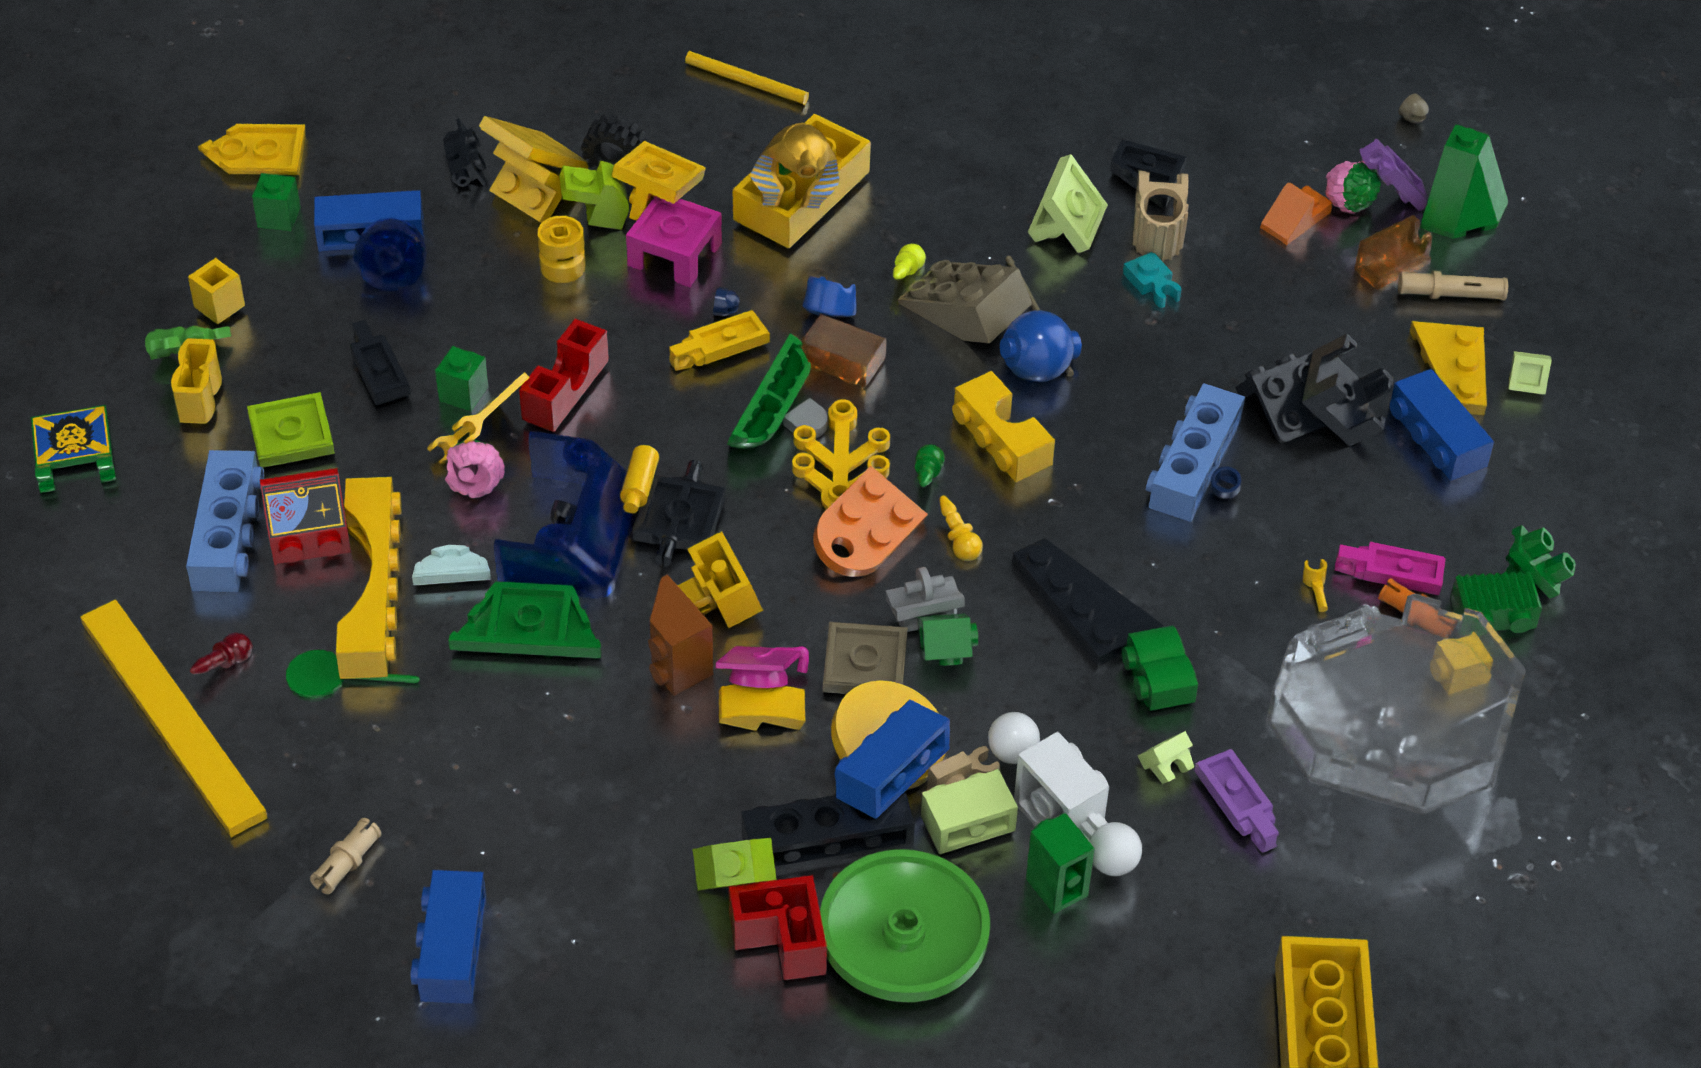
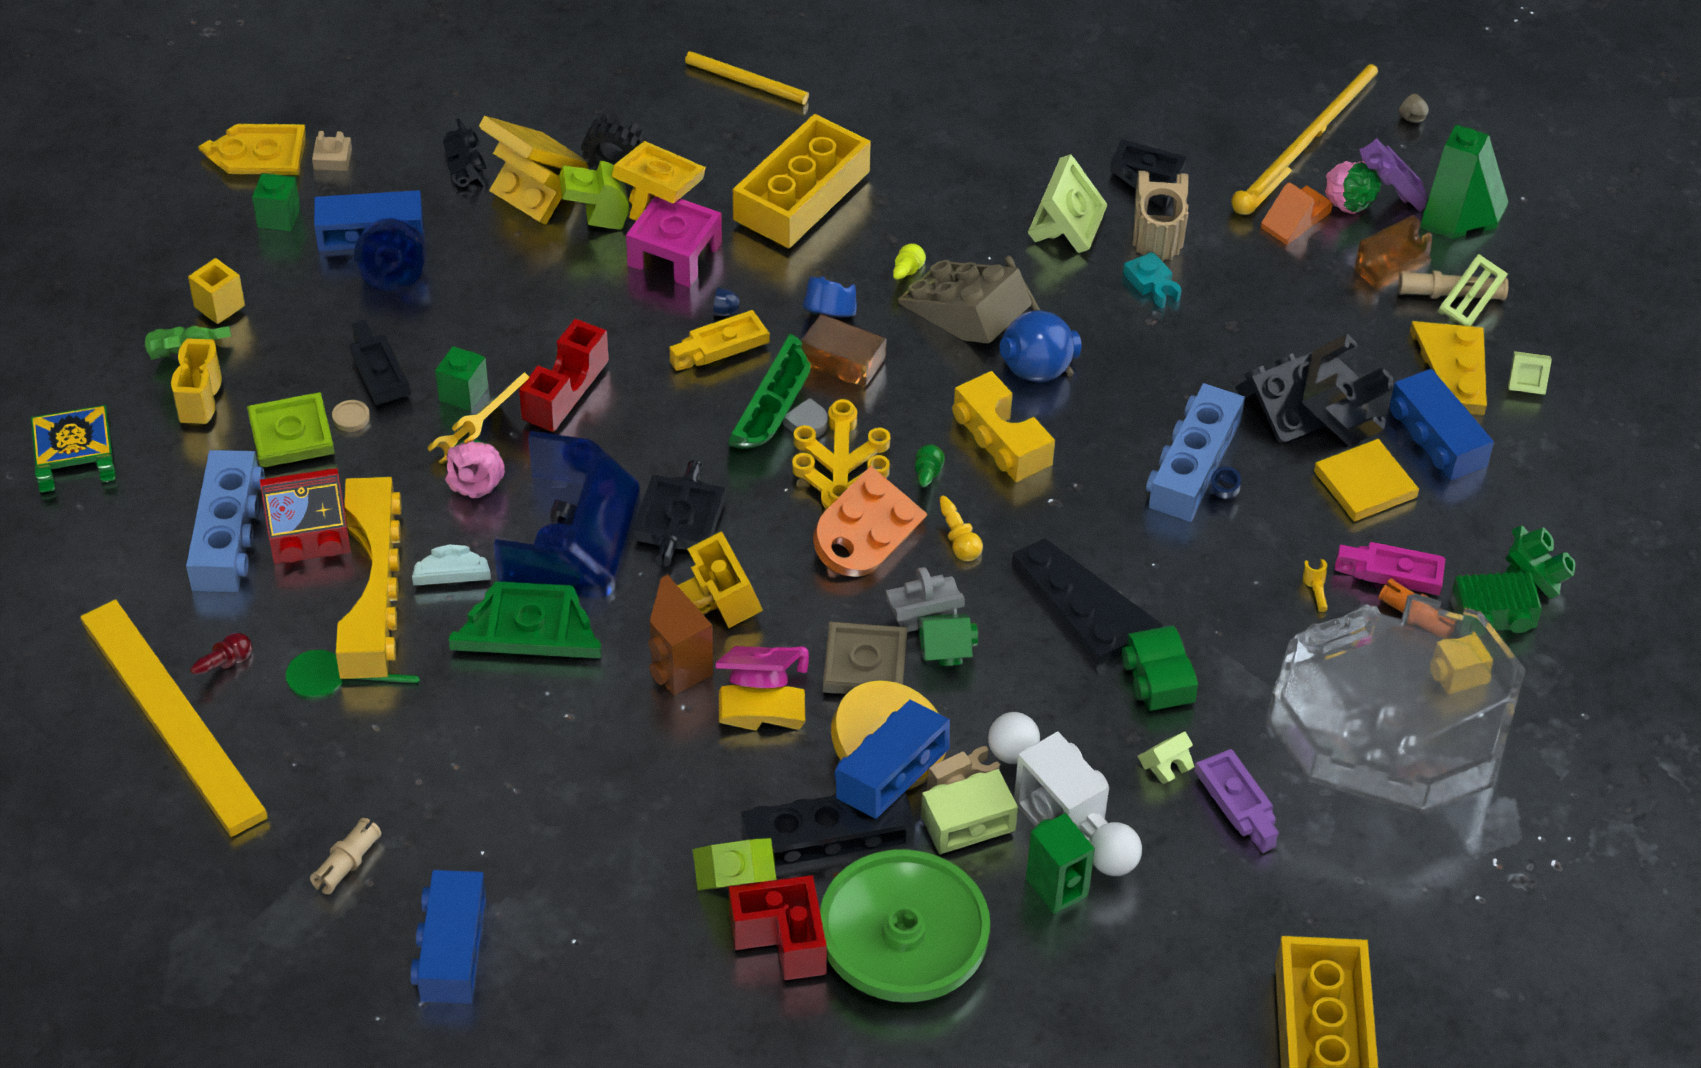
yellow wheel [537,216,586,283] -> none
yellow cylinder [620,445,660,513] -> none
pearl gold piece [751,122,839,209] -> none
none -> tan tile [312,131,352,171]
none -> tan piece [332,400,370,432]
none -> yellow bar [1231,64,1378,215]
none -> yellow tile [1314,439,1419,522]
none -> yellowish green tile [1437,254,1508,326]

